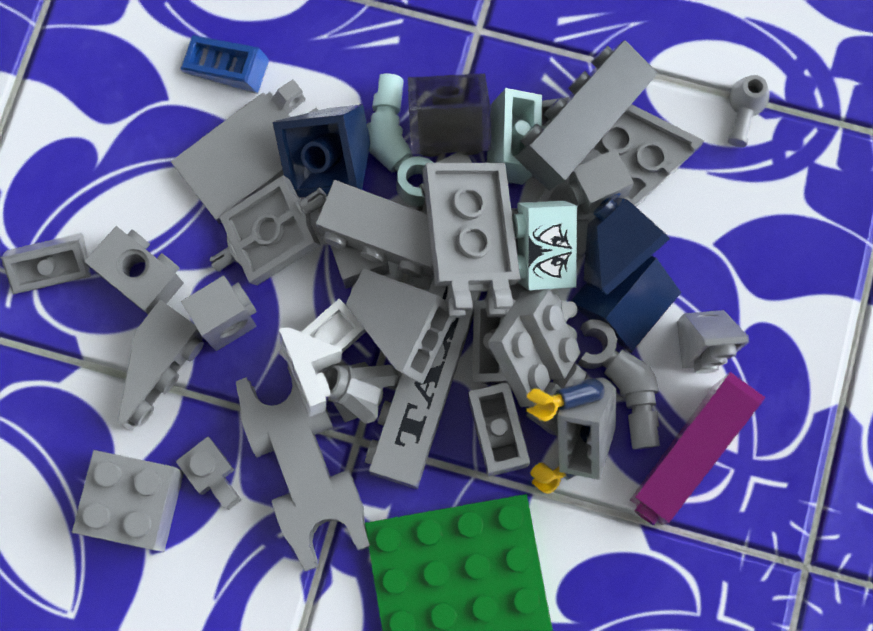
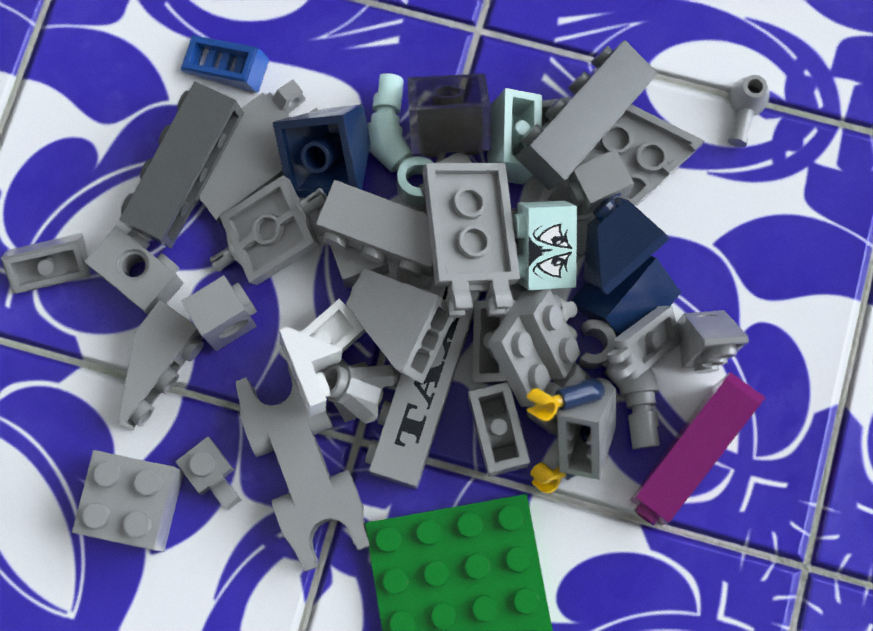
none -> dark grey brick [119,81,244,249]
none -> light grey hinge [607,306,681,380]

